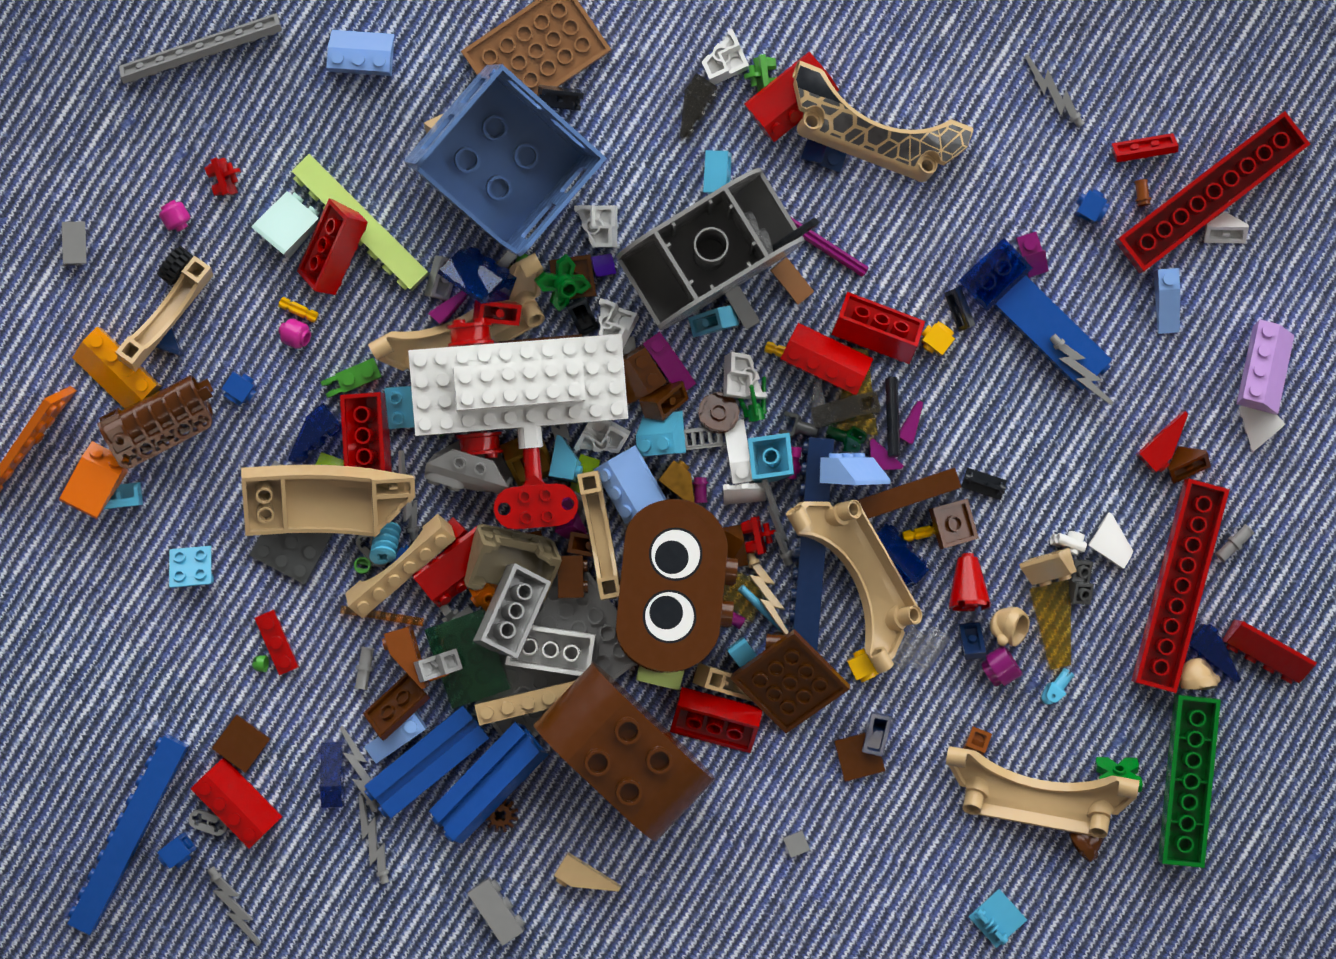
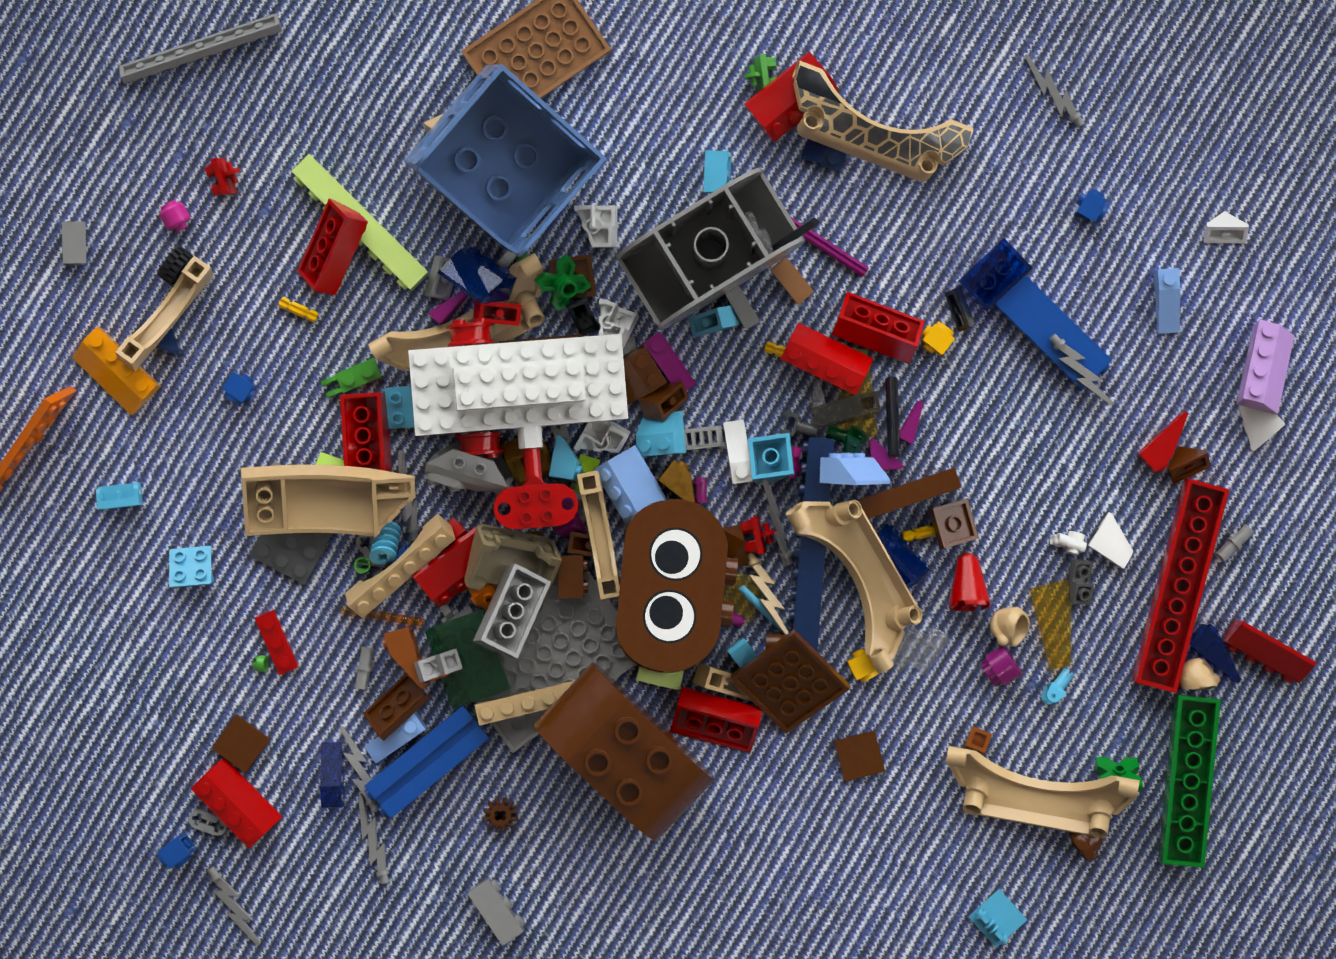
orange slope [59,441,129,519] -> none
blue brick [67,734,190,935] -> none
reddish brown piece [97,375,214,469] -> none
light aqua slope [252,191,320,258] -> none
dark pink head [279,319,311,349] -> none
clear blue slope [288,403,342,464] -> none
light blue slope [326,30,395,76] -> none
blue brick [429,722,549,843] -> none
white brick [505,625,596,676] -> none
black hinge [537,85,584,111] -> none
tan slope [554,852,621,892] -> none
dark purple slope [591,253,617,279] -> none
clear smoke slope [680,73,718,142] -> none
tile [698,392,740,434] -> none
white slope [702,29,749,86] -> none
white slope [723,352,767,399] -> none
white slope [723,483,766,505] -> none
green plant [737,376,767,422] -> none
light grey tile [783,830,810,858] -> none
dark blue slope [862,712,893,757] -> none
dark blue slope [959,622,986,660] -> none
black hinge [961,467,1007,500] -> none
magenta slope [1015,231,1048,278] -> none
tan slope [1019,548,1077,587] -> none
red plate [1112,133,1179,162] -> none
red brick [1115,111,1310,274] -> none
dark orange pin [1134,179,1152,207] -> none

